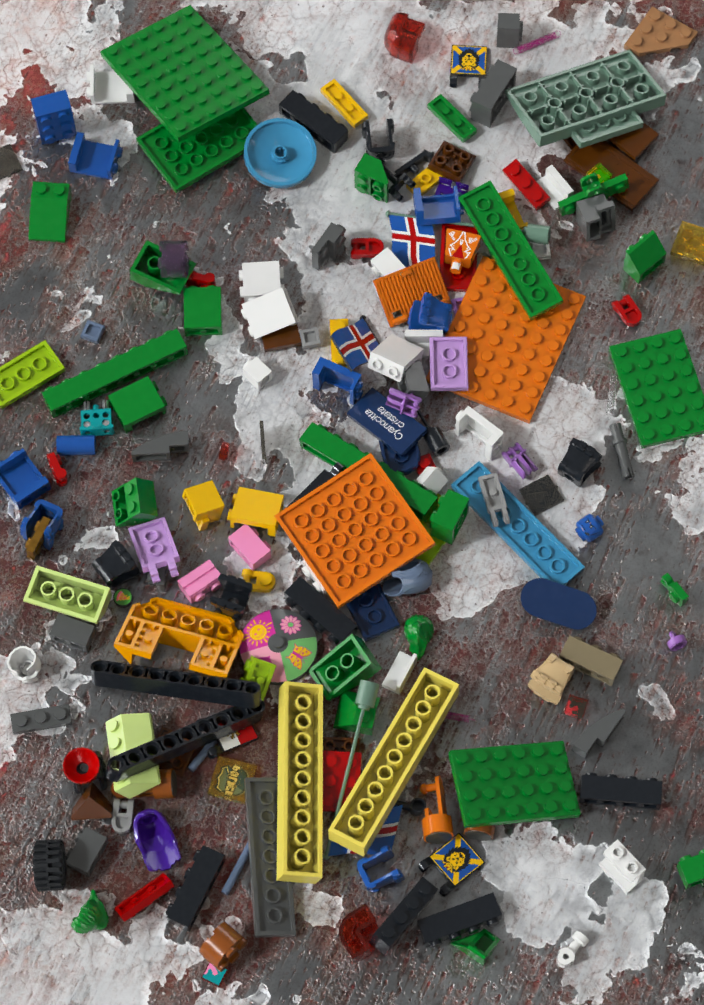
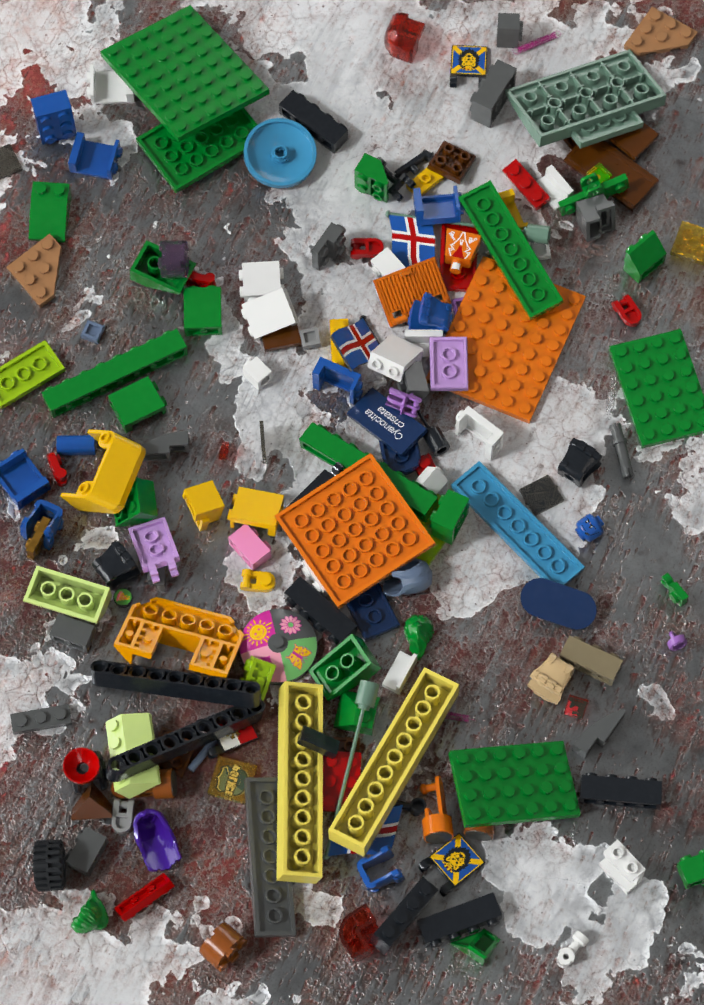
white helmet [7,646,41,684] -> none
teal piece [79,400,115,436] -> none
black brick [165,845,226,932] -> none
bright pink brick [177,560,222,604] -> none
tile [201,963,229,988] -> none
black piece [210,574,253,620] -> none
sand blue bar [221,842,249,895] -> none
yellow plate [320,79,368,128] -> none
black piece [362,119,395,160] -> none
green plate [427,94,477,143] -> none
dark purple piece [435,177,469,195] -> none
light grey hinge [478,472,510,527] -> none
medium lavender arm [501,442,538,480] -> none
none -> medium nougat plate [6,234,62,308]
none -> yellow windscreen [61,429,146,514]
none -> black slope [297,725,340,759]

